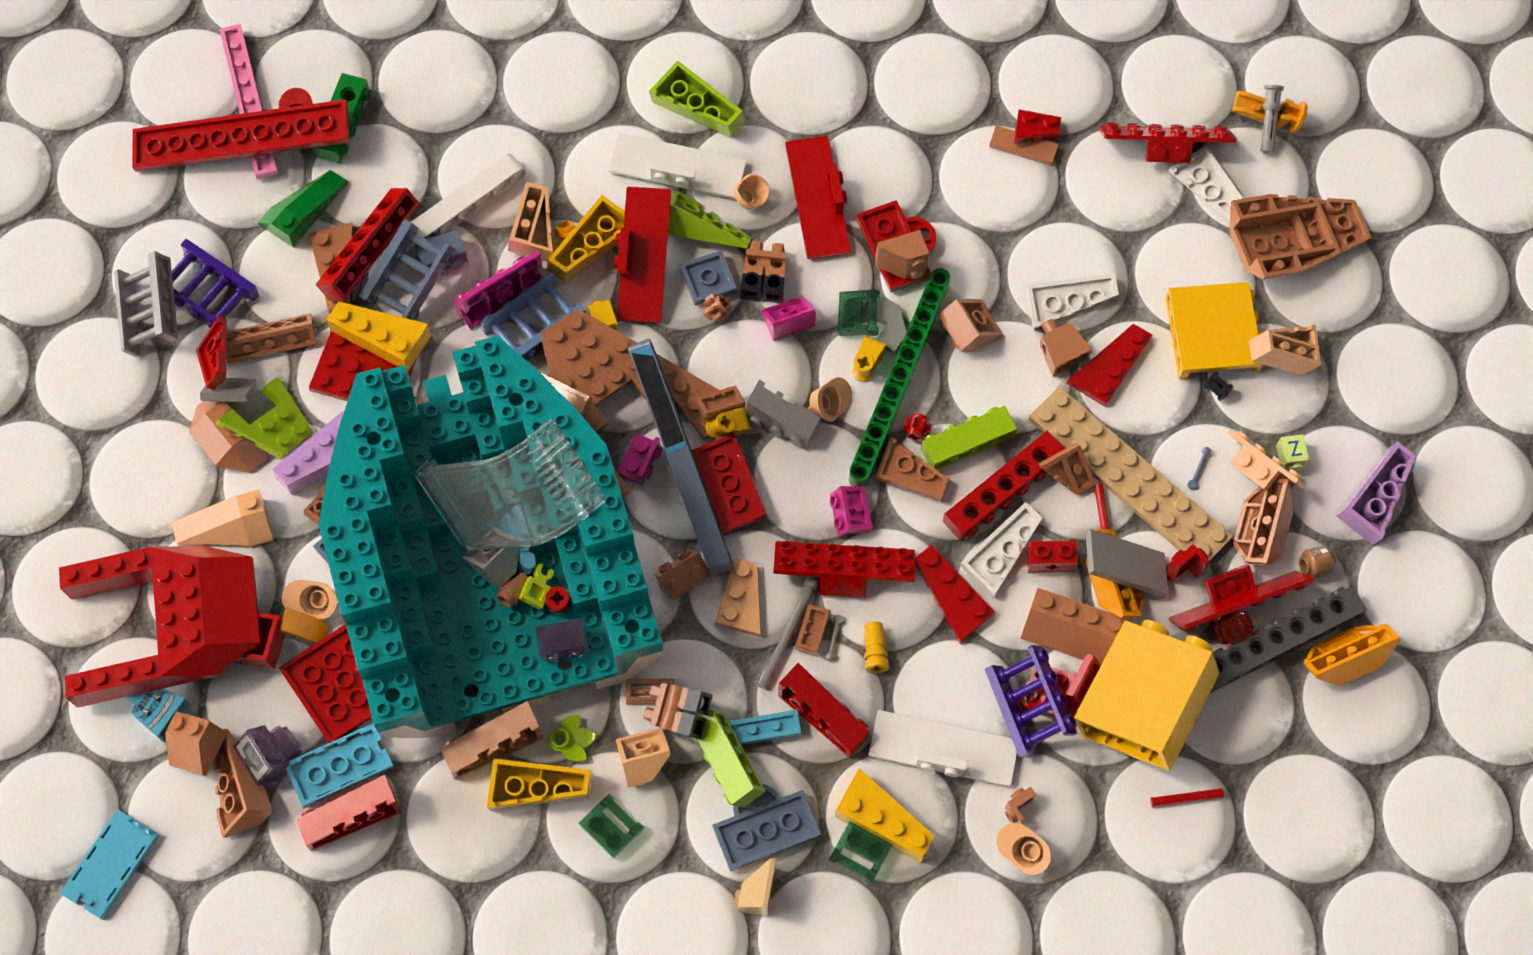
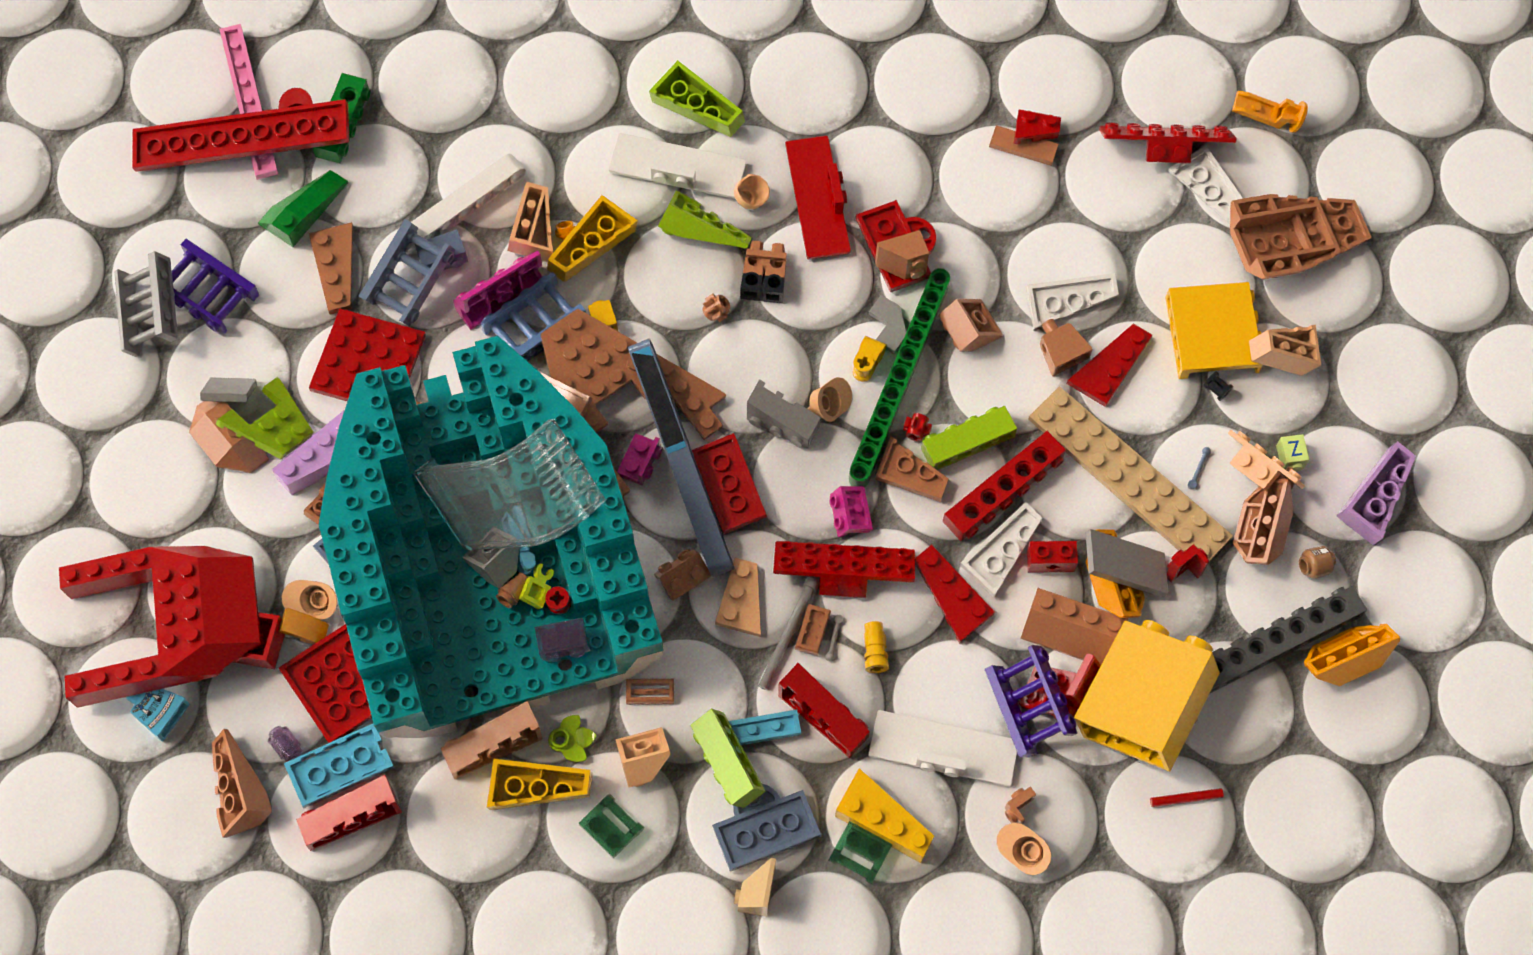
medium azure piece [60,809,160,920] -> none
nougat slope [165,711,227,776] -> none
light nougat wedge [172,490,274,547] -> none
red wing [196,316,227,391] -> none
nougat fence [227,313,317,364] -> none
clear purple brick [233,725,290,786] -> none
red brick [315,188,420,301] -> none
yellow wedge [326,301,432,372] -> none
red bracket [614,187,671,323] -> none
hips [643,682,713,740] -> none
sand blue plate [680,250,737,306] -> none
nougat plate [694,386,746,420] -> none
yellow piece [705,407,752,438] -> none
dark pink slope [761,296,816,341] -> none
clear green plate [837,289,880,336] -> none
nougat wing [1038,443,1096,495] -> none
red bar [1094,483,1110,530] -> none
red bracket [1169,564,1314,631] -> none
clear red gear [1212,611,1255,645] -> none
light grey pin [1260,85,1284,153] -> none

